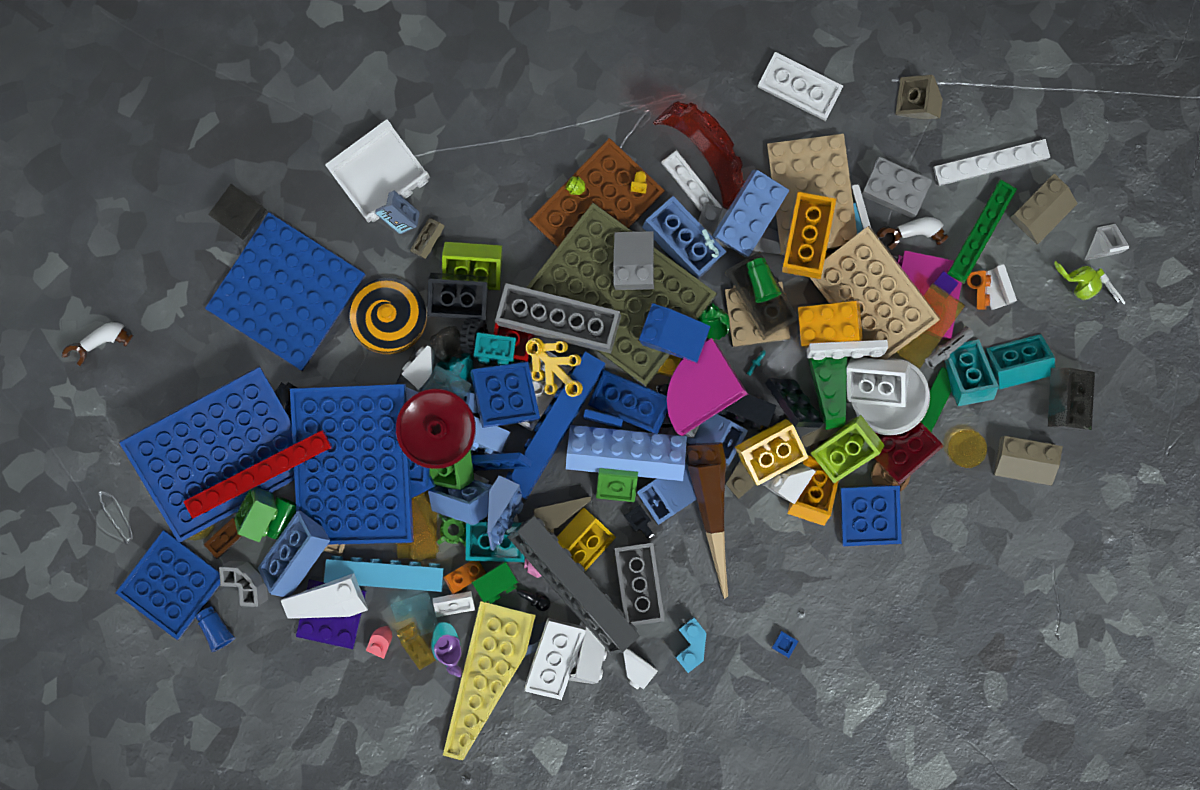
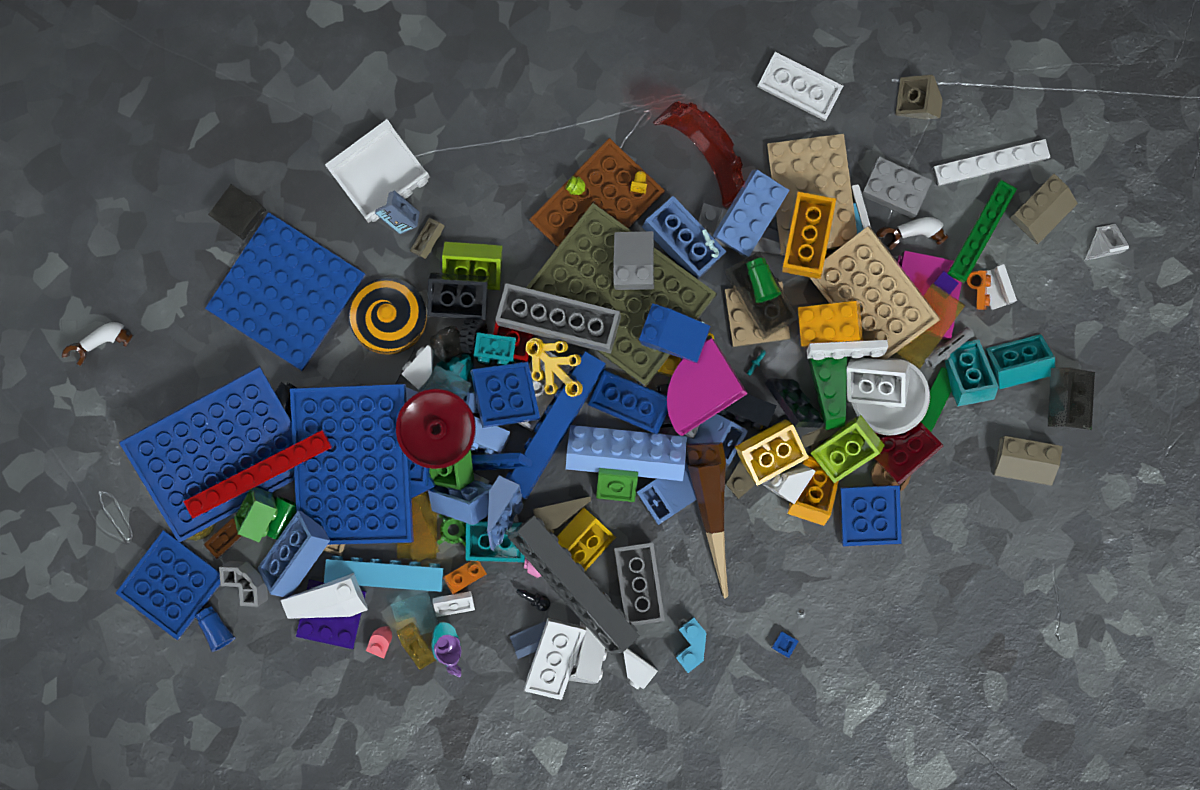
light yellow wing [443,601,536,760] -> none
green brick [472,562,519,604] -> none
blue tile [583,409,623,429] -> none
black plate [624,505,654,540] -> none
white tile [661,150,722,211] -> none
green hair [698,303,730,340] -> none
clear yellow tile [948,430,987,468] -> none
lime hair [1054,261,1126,305] -> none

